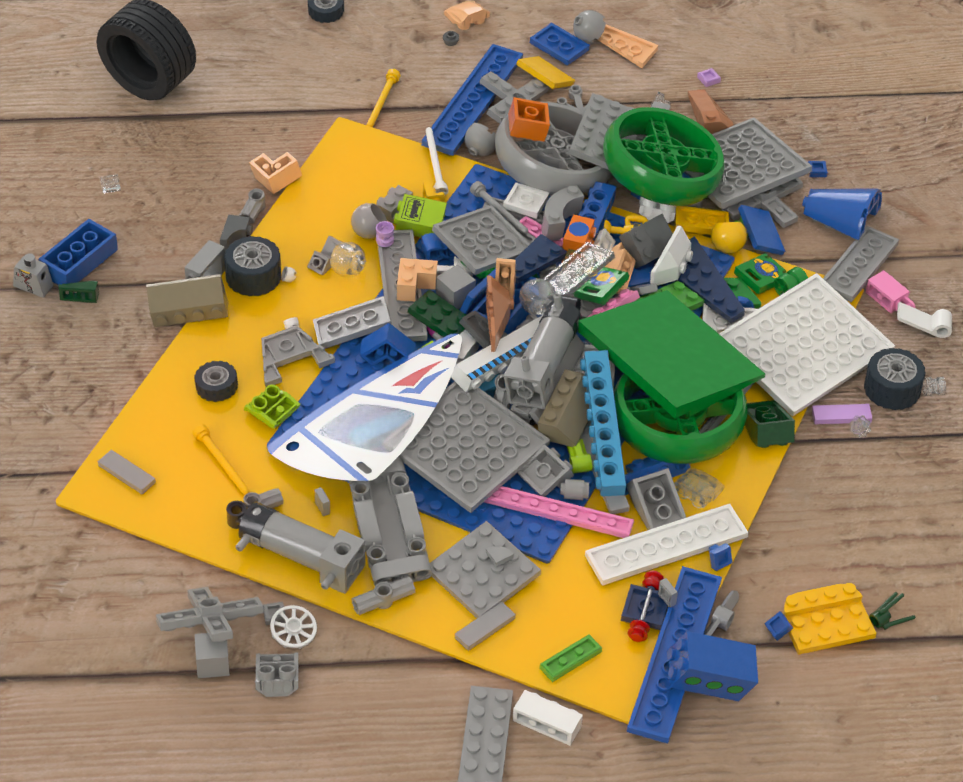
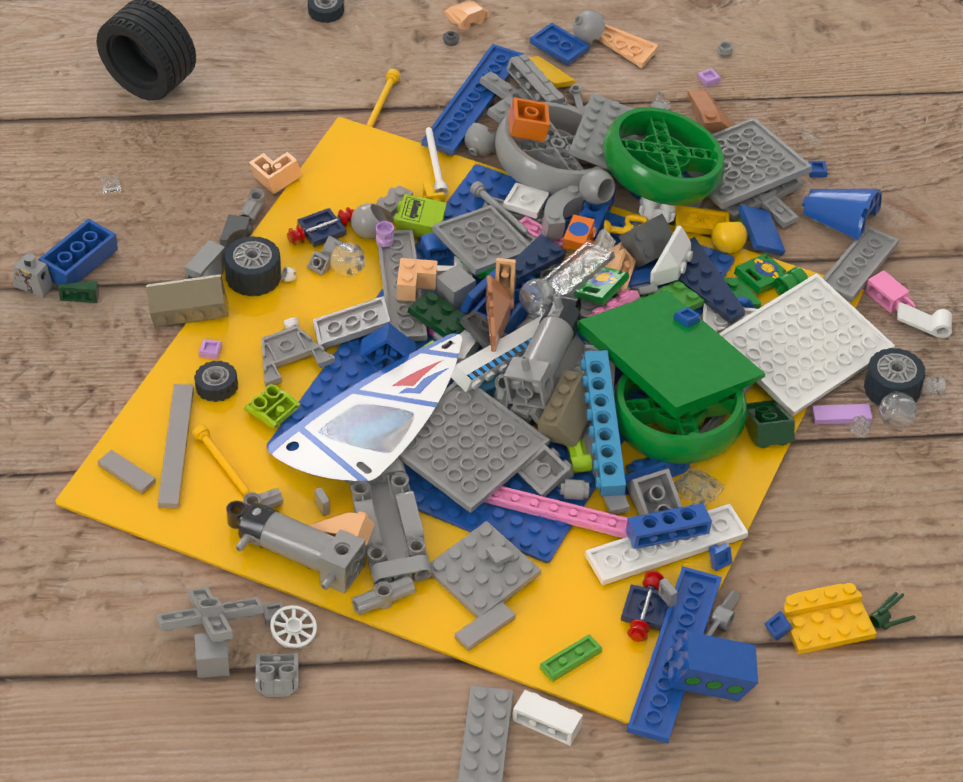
none -> light grey tile [158,384,194,508]
none -> lavender tile [199,339,222,360]
none -> dark blue plate [287,207,354,247]
none -> light nougat slope [309,512,375,546]
none -> light grey brick [506,54,565,104]
none -> light grey helmet [579,169,615,205]
none -> blue brick [626,503,712,549]
none -> blue tile [674,307,701,328]
none -> light grey plate [717,41,733,57]
none -> clear helmet [879,391,917,429]

